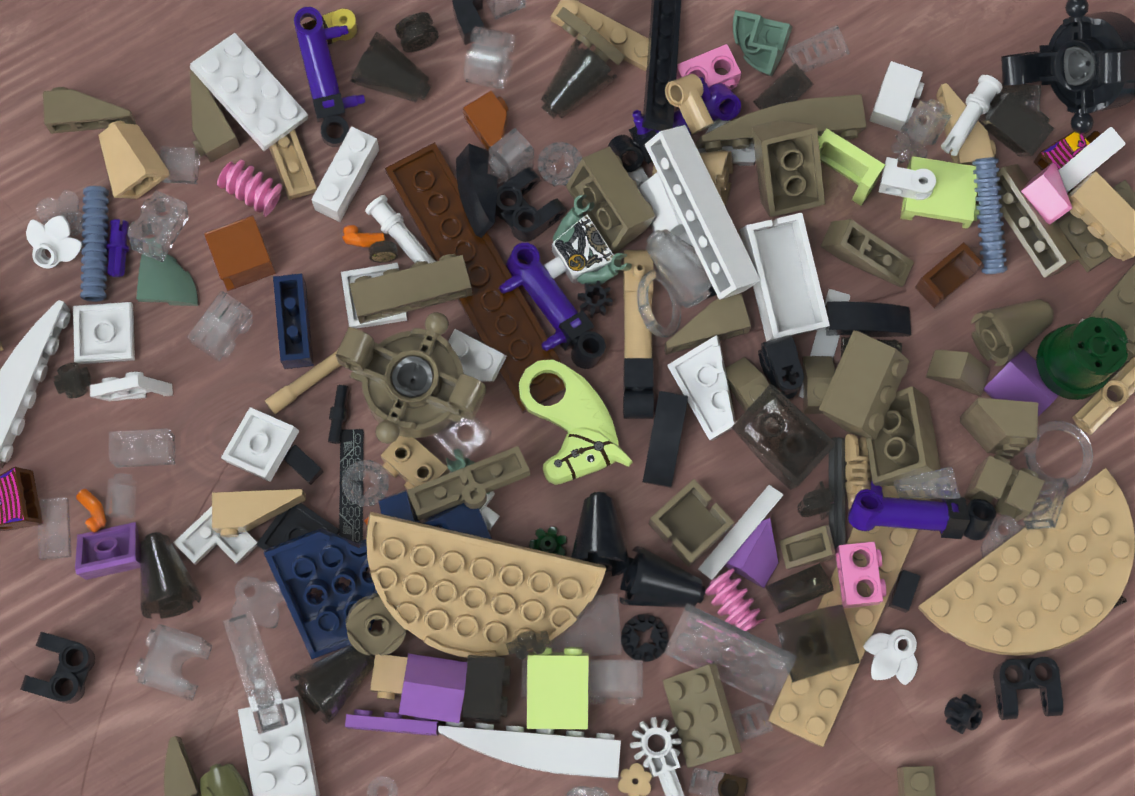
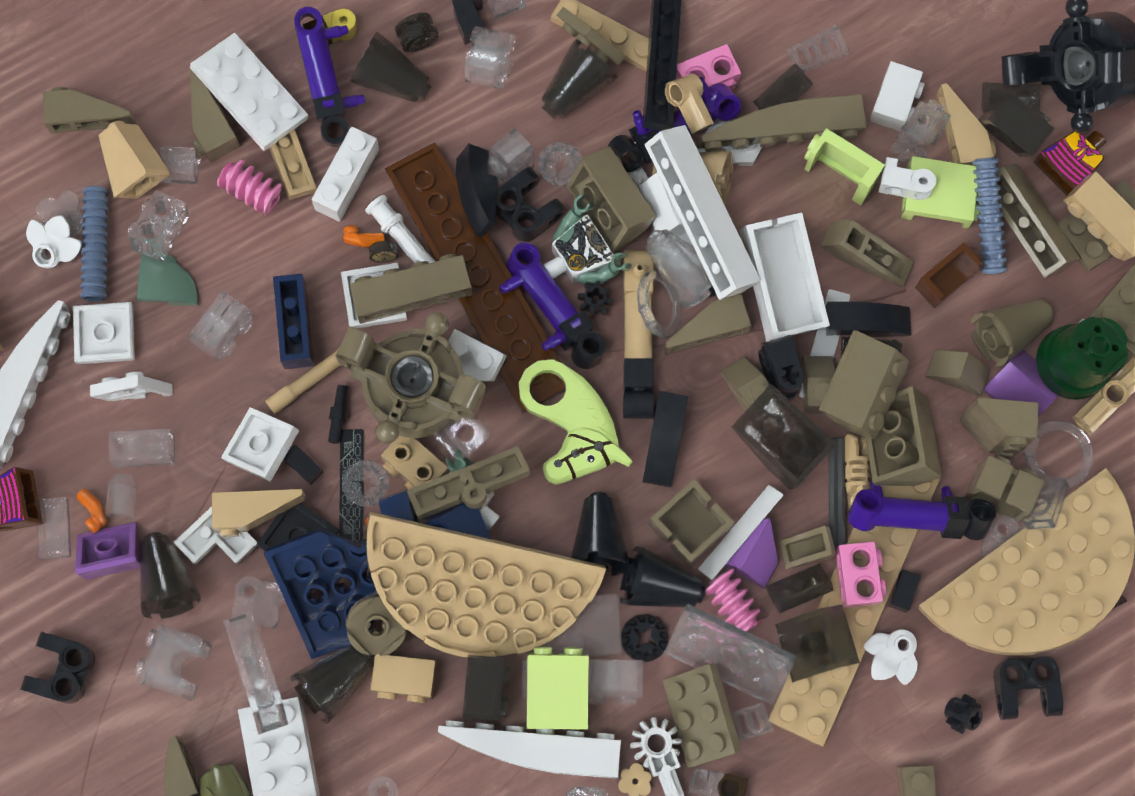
clear smoke gear [54,362,91,399] -> none
dark purple axle [106,219,129,278] -> none
dark orange piece [204,215,276,292] -> none
medium lavender plate [345,710,439,736] -> none
medium lavender slope [399,653,468,723] -> none
dark orange slope [463,90,509,162] -> none
clear smoke piece [506,630,550,659] -> none
dark green plant [529,526,568,556] -> none
white wing [667,335,737,441] -> none
sand green brick [733,10,792,76] -> none
dark tan slope [752,120,825,217] -> none
clear smoke hinge [797,481,834,520] -> none
clear slope [893,467,961,499] -> none
white pin [941,75,1003,156] -> none
bright pink slope [1021,163,1072,224] -> none
white sticker [1058,127,1125,193] -> none

